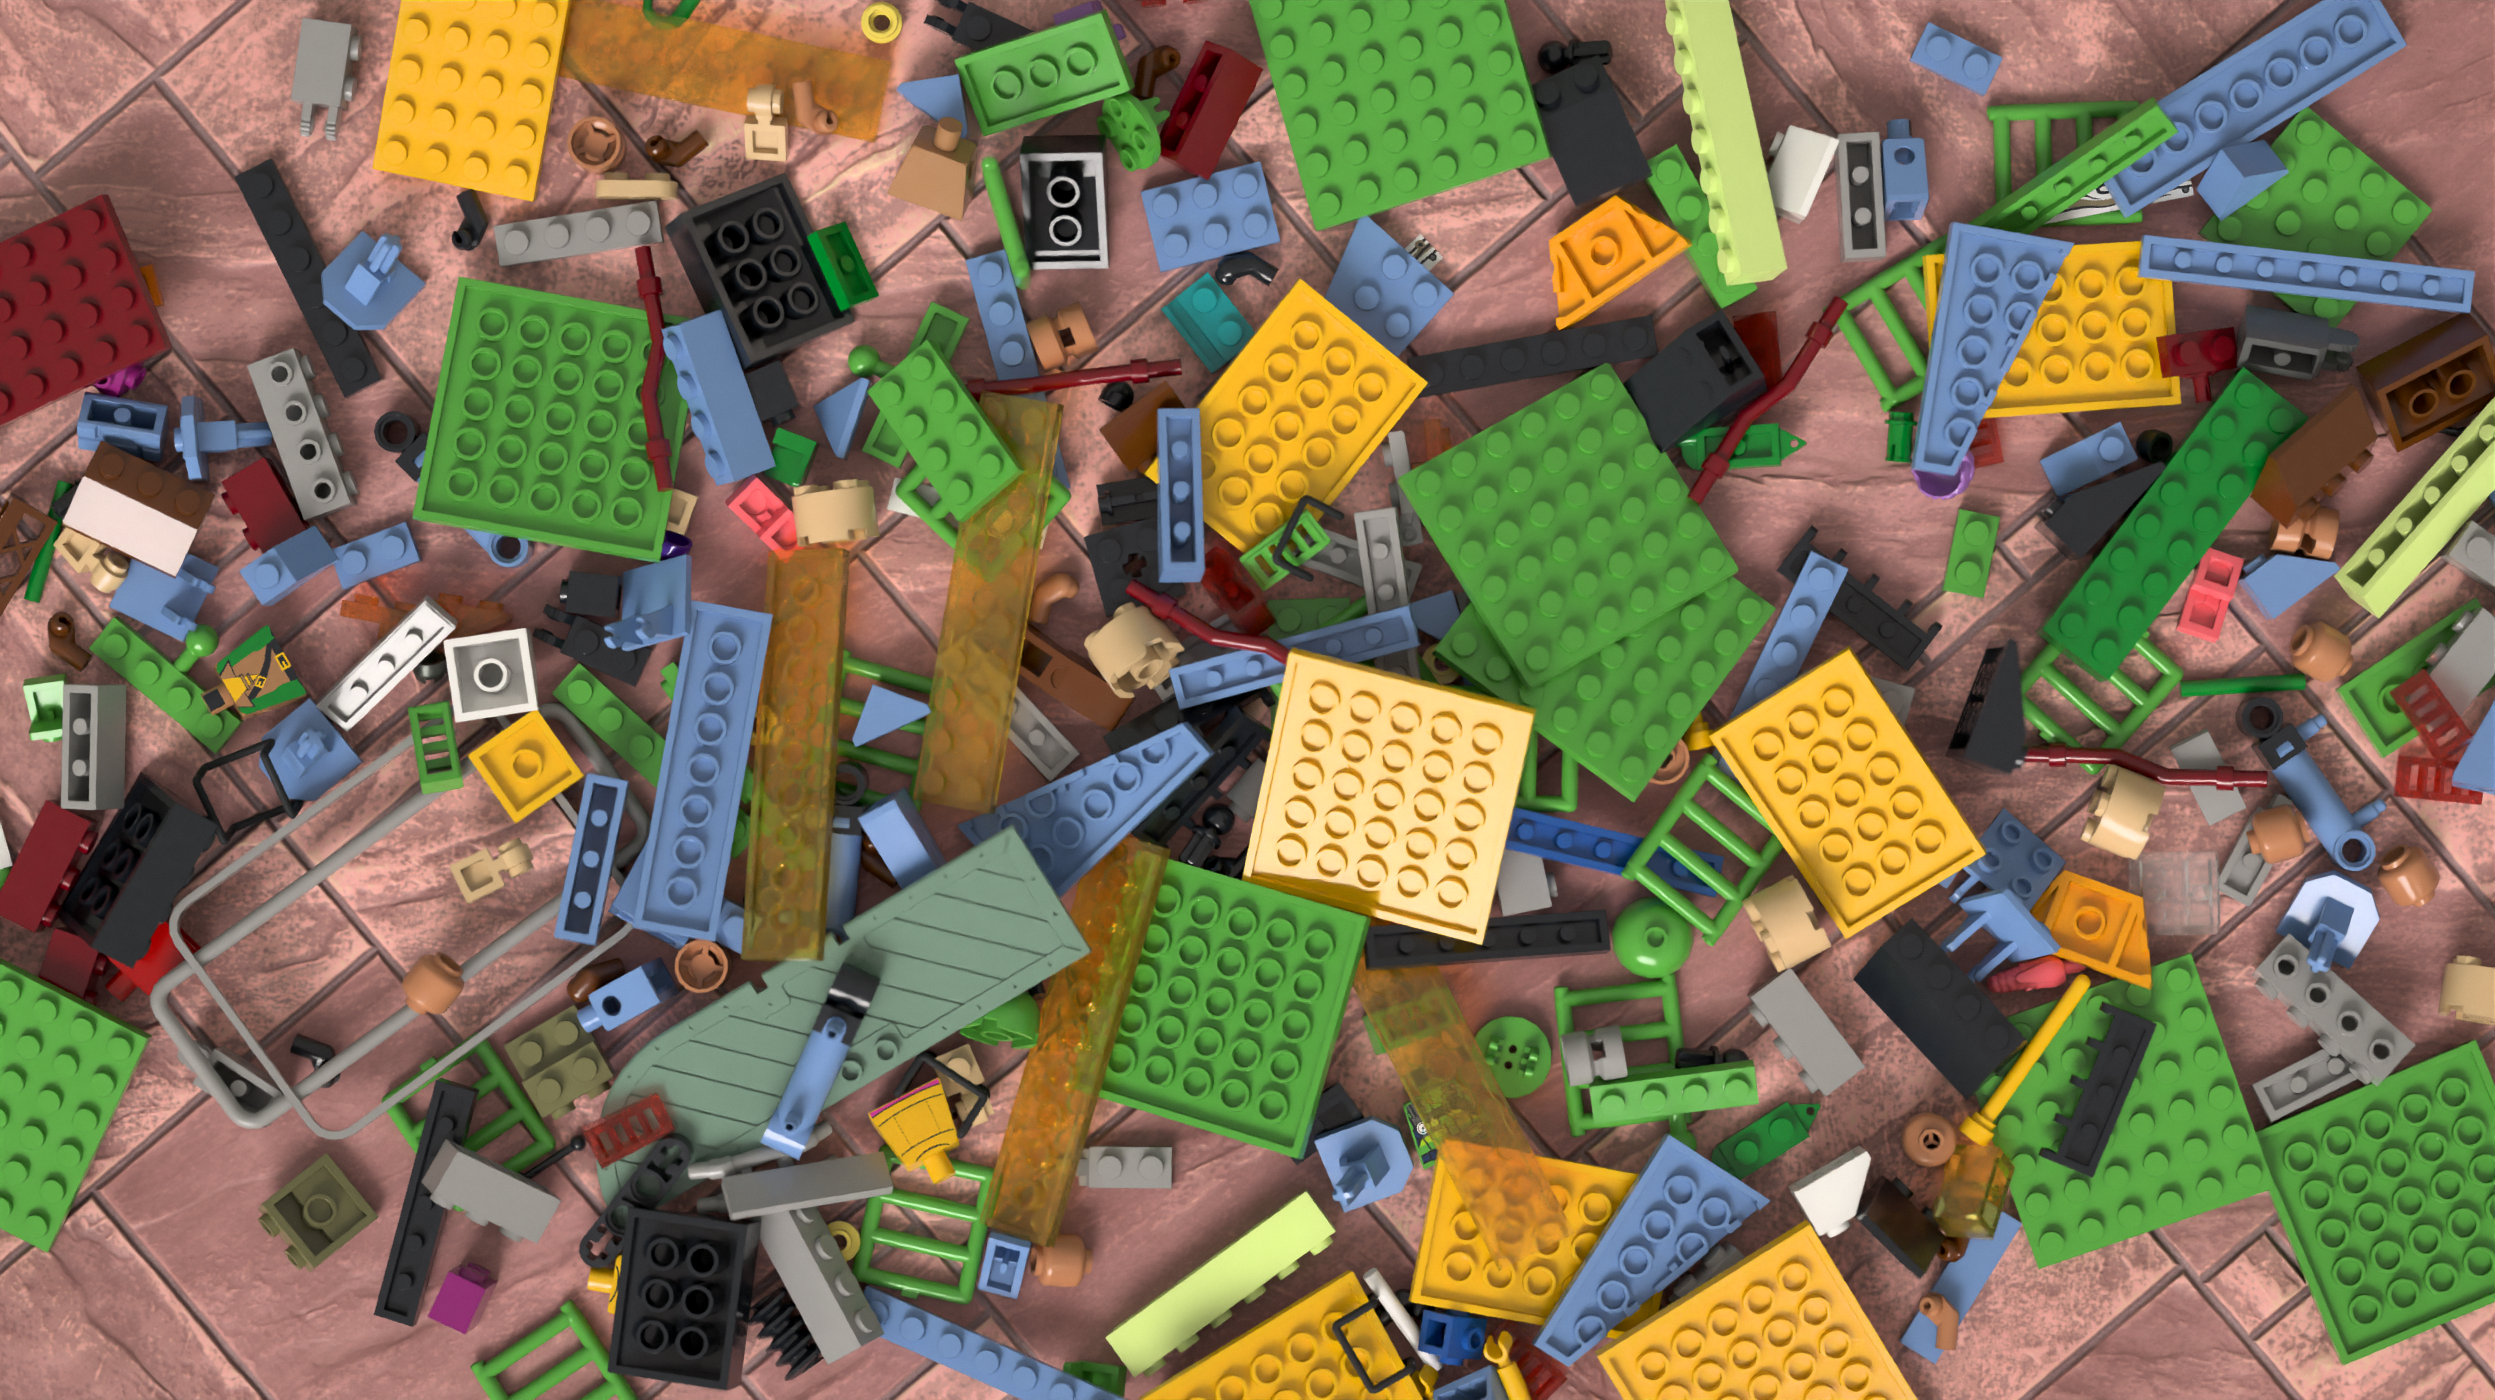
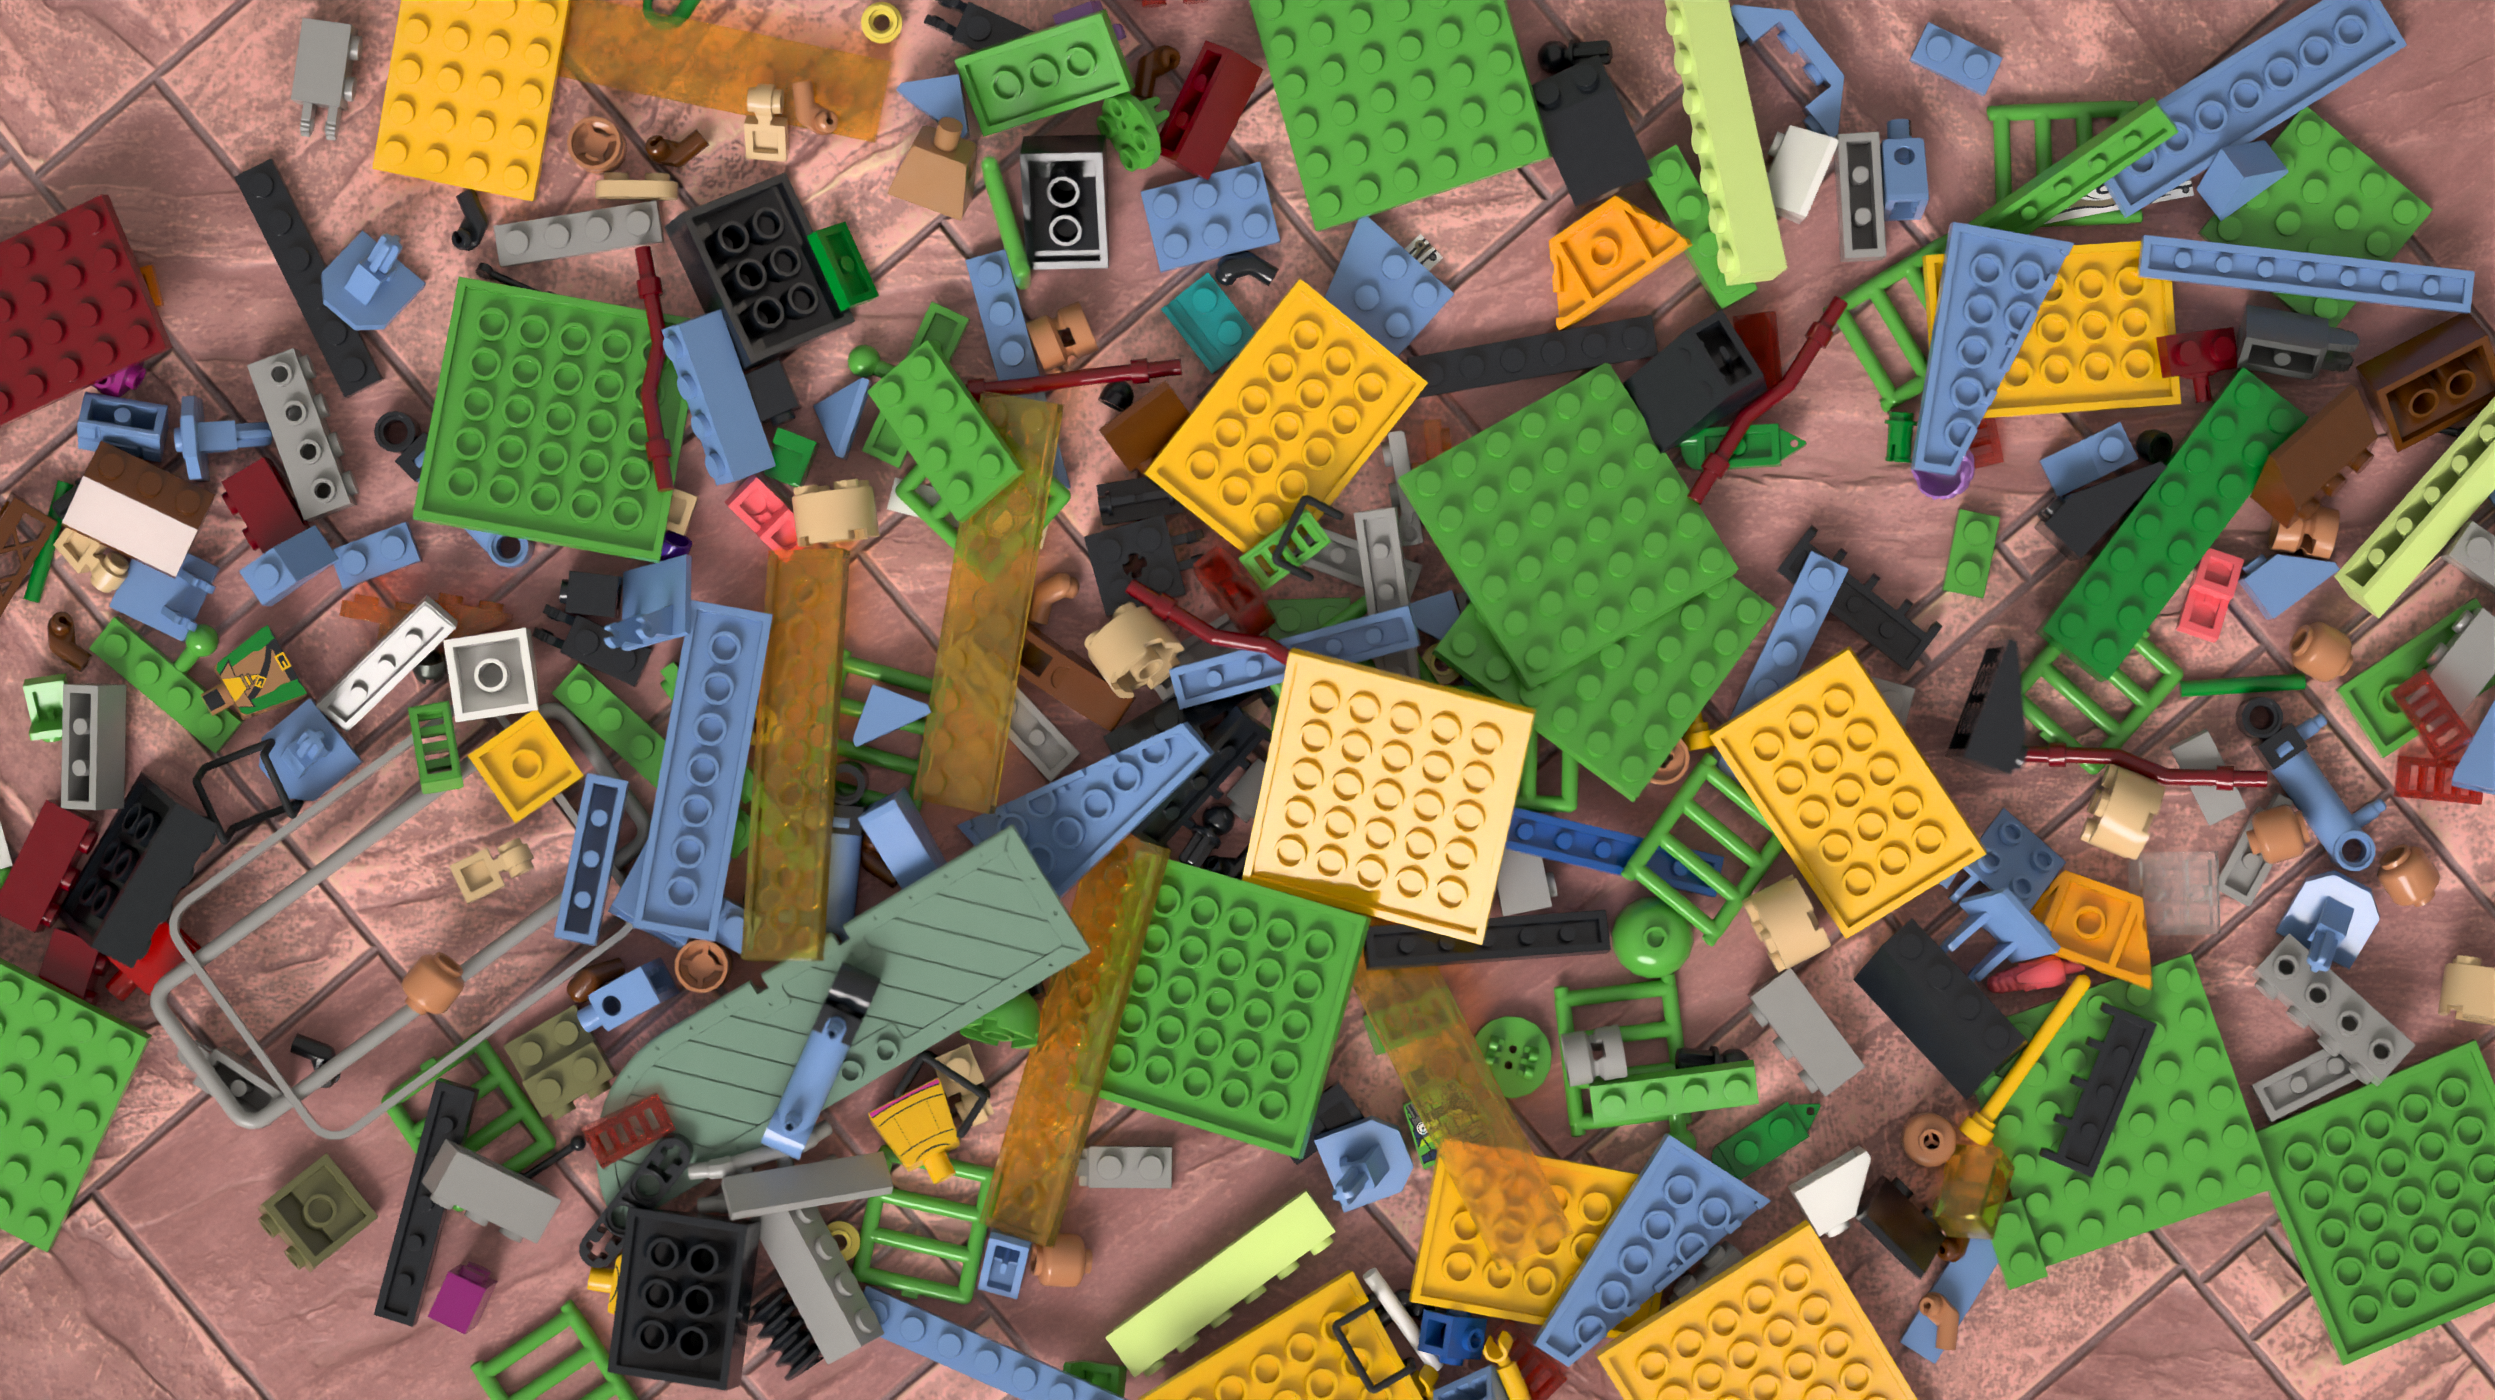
medium blue slope [1157,408,1205,583] -> none
none -> black hinge [475,263,554,294]
none -> medium blue slope [1730,4,1844,138]
none -> bright green plate [1980,1197,2048,1290]

